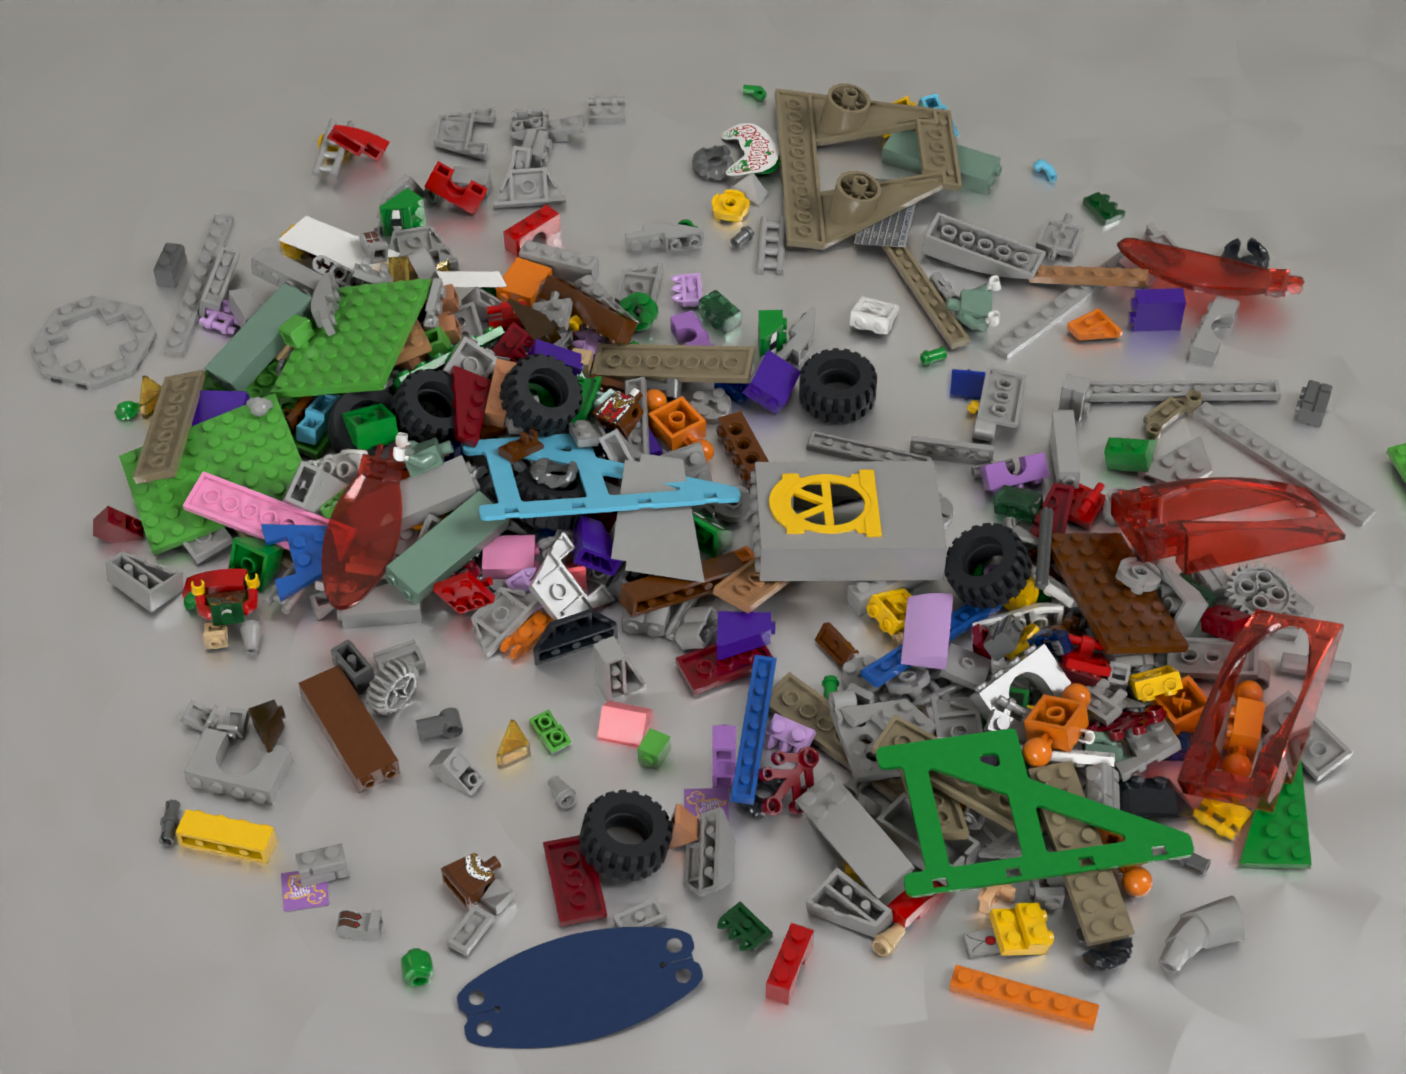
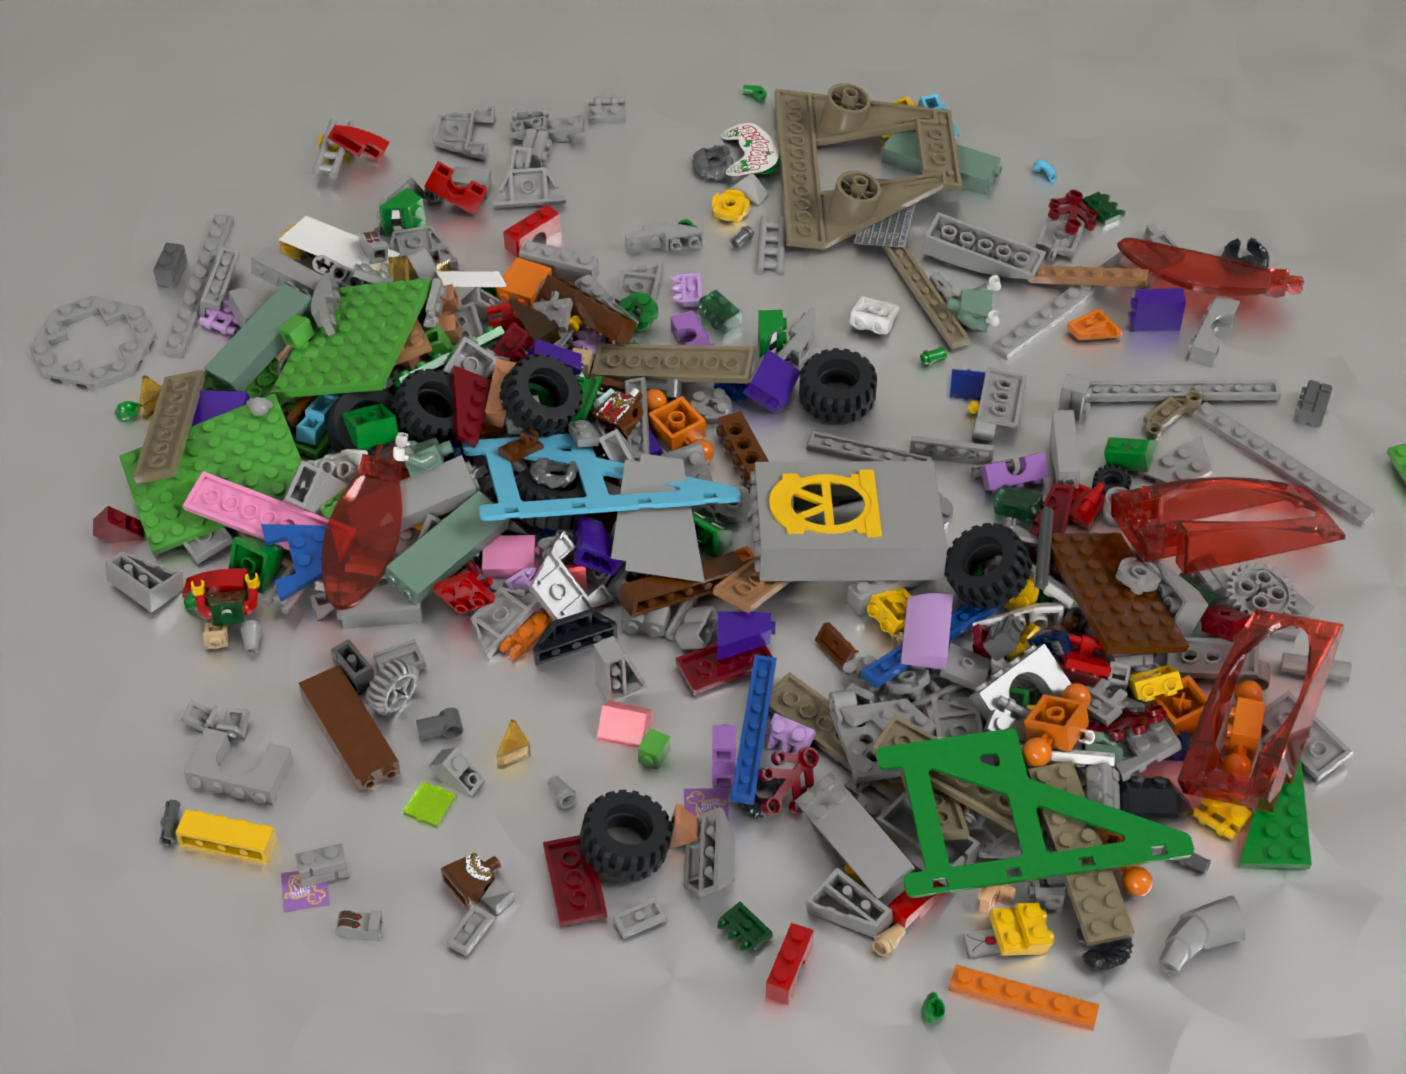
dark brown slope [248,699,286,753] -> none
green head [400,948,434,987] -> none
dark blue piece [457,927,703,1048] -> none
bright green slope [529,709,572,754] -> none
green pin [821,675,839,699] -> none
none -> clear neon green piece [403,781,457,828]
none -> green piece [922,992,945,1023]
none -> dark red plant [1048,190,1098,235]
none -> black tyre [1092,464,1132,495]

